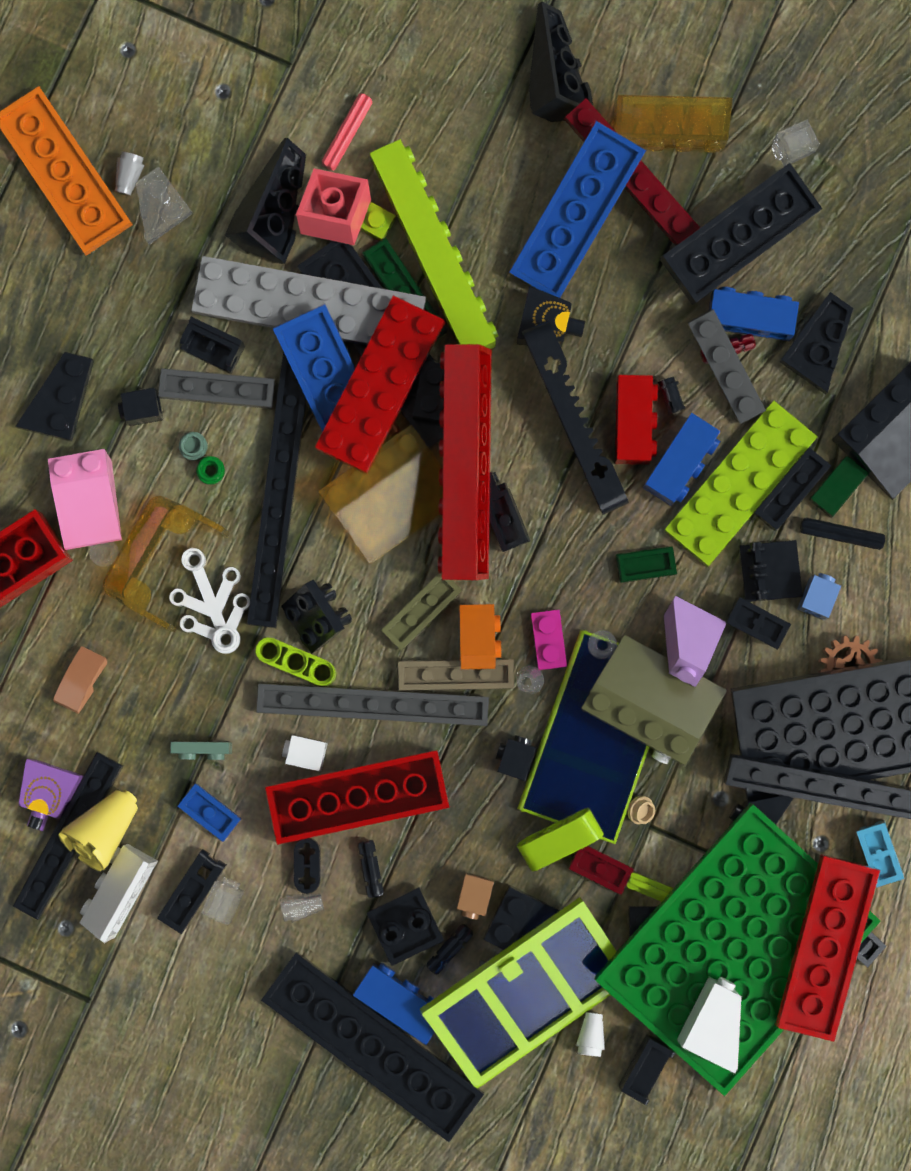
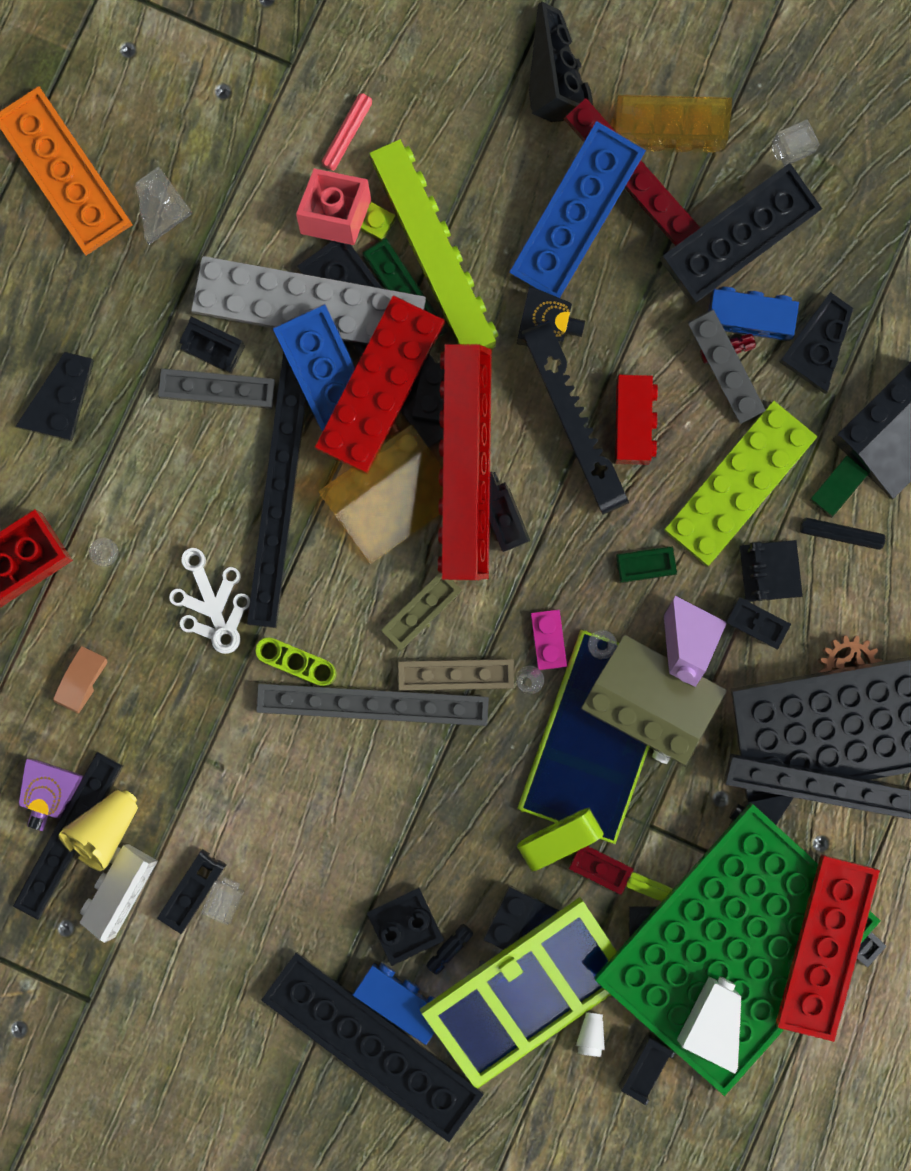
bright pink slope [48,449,122,550] -> none
clear yellow windscreen [103,496,230,632] -> none
light grey cone [115,151,145,196] -> none
black brick [118,387,164,426] -> none
sand green plate [171,742,232,760] -> none
blue plate [177,783,242,842] -> none
sand green plate [179,432,208,461] -> none
green plate [196,456,225,485] -> none
black wedge [225,138,306,264] -> none
red brick [265,750,450,845] -> none
clear cone [279,893,324,923] -> none
black plate [281,579,352,654] -> none
white brick [282,735,328,771] -> none
black beam [294,838,321,894] -> none
black axle [358,840,384,898] -> none
medium nougat brick [457,873,494,920] -> none
orange brick [460,604,501,669] -> none
black brick [495,735,536,781] -> none
tan plate [627,795,655,824] -> none
blue brick [643,413,721,506] -> none
black pin [658,377,686,415] -> none
black plate [753,447,831,532] -> none
medium blue brick [797,573,841,620] -> none
medium azure hinge [856,820,904,888] -> none

